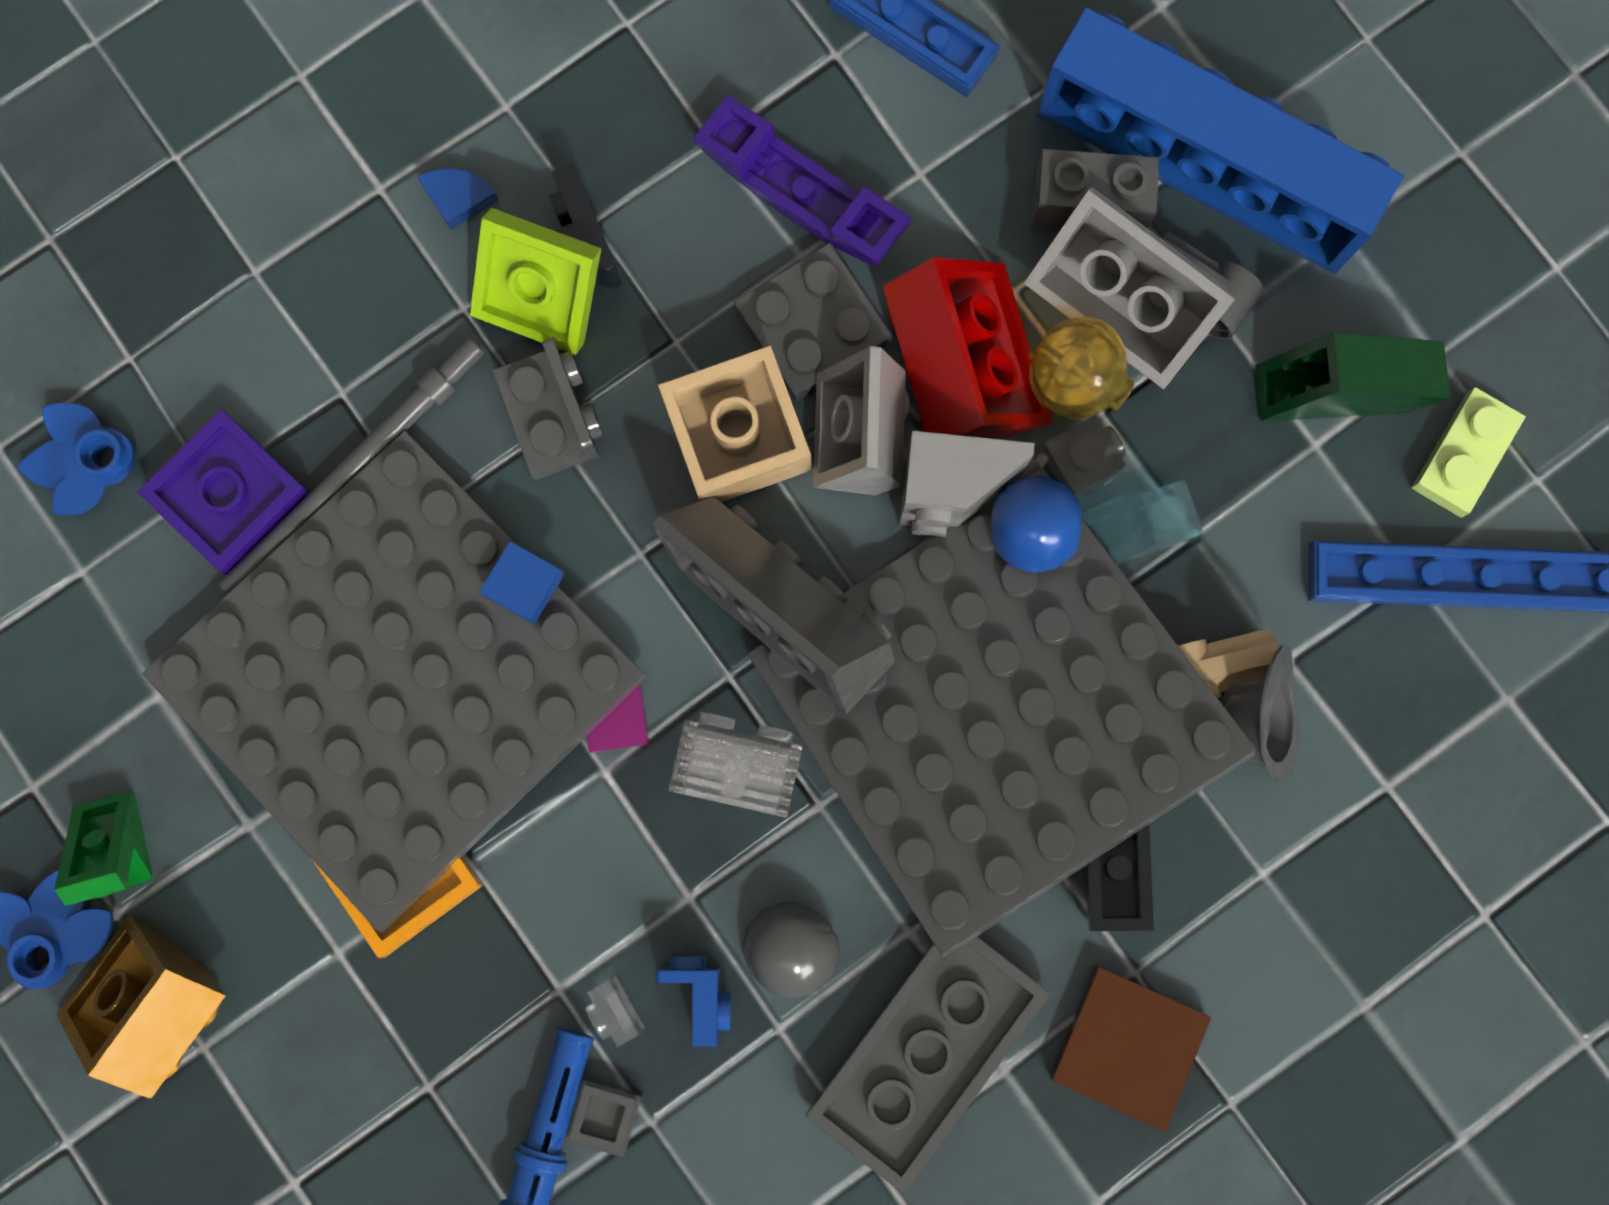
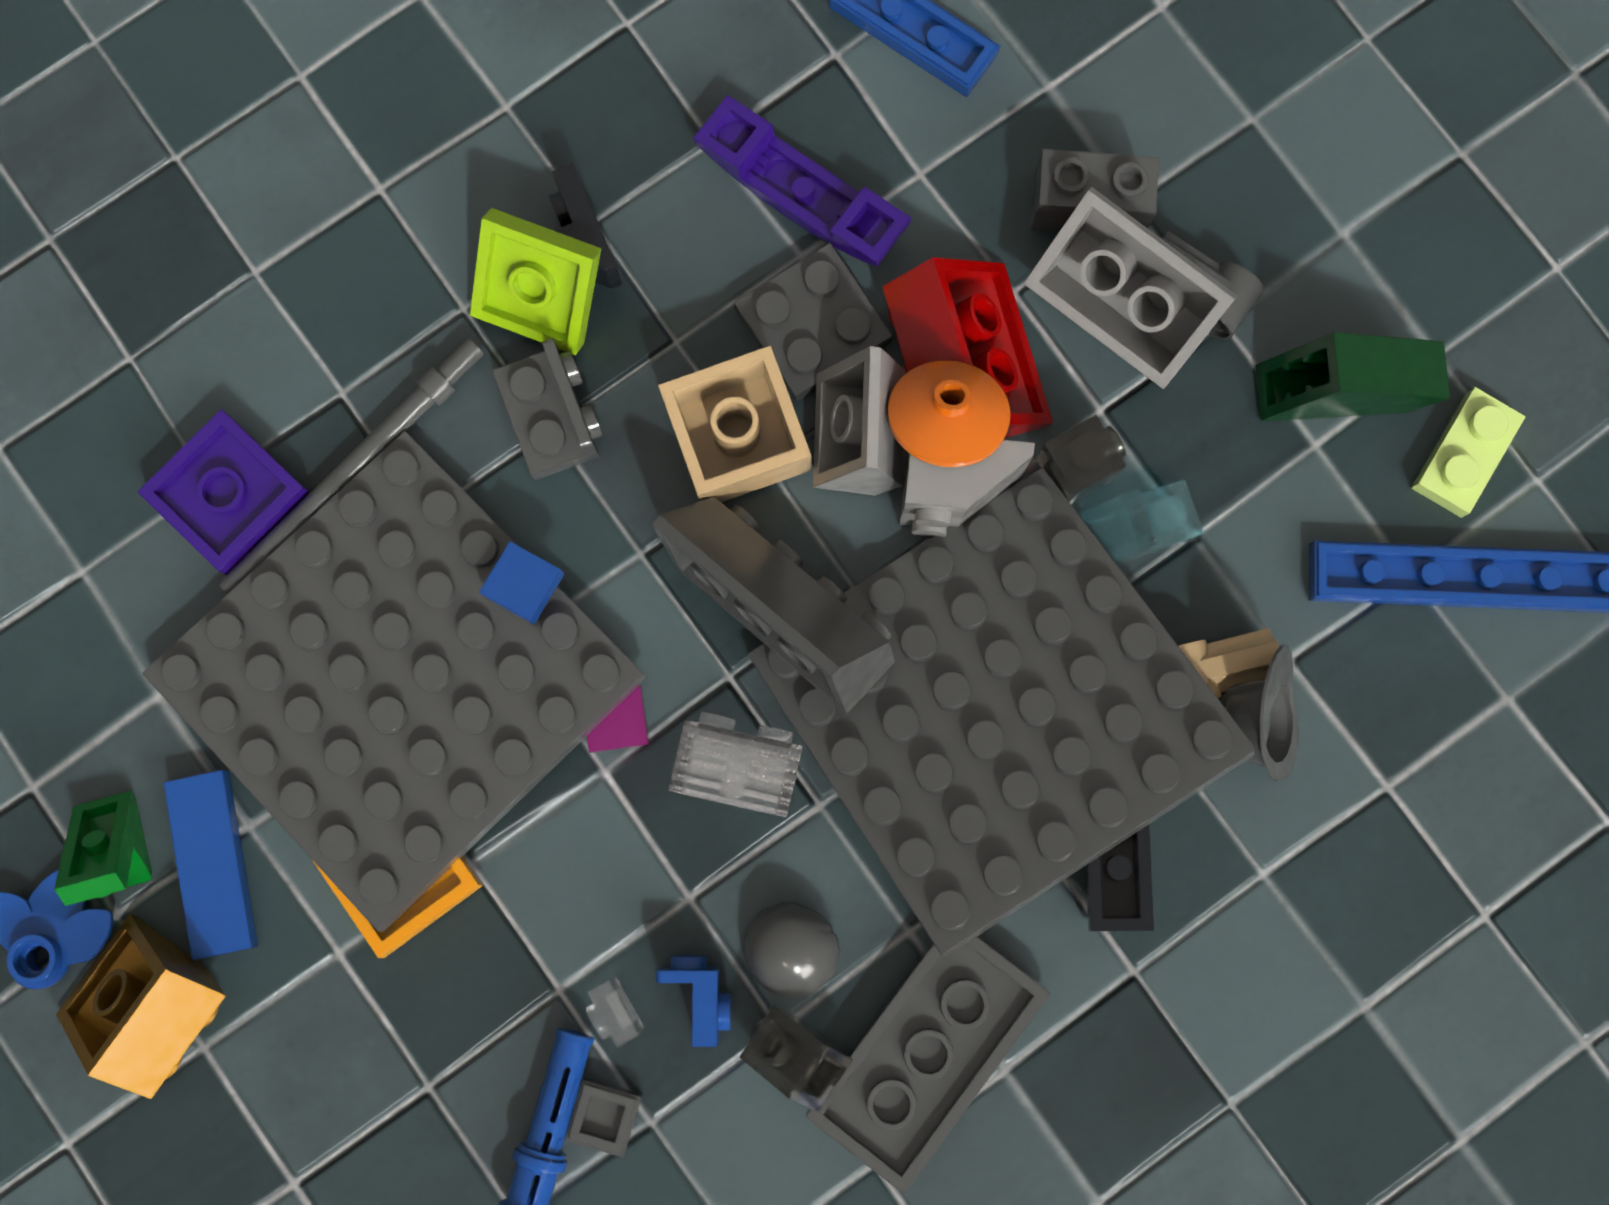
blue plate [18,403,135,516] -> none
blue tile [417,168,499,230] -> none
blue hair [991,475,1082,573] -> none
clear yellow cap [1029,317,1134,420] -> none
blue brick [1037,7,1404,275] -> none
reddish brown tile [1050,966,1211,1132] -> none
none -> blue tile [163,770,258,961]
none -> clear smoke brick [740,1005,853,1112]
none -> orange dish [888,361,1010,467]

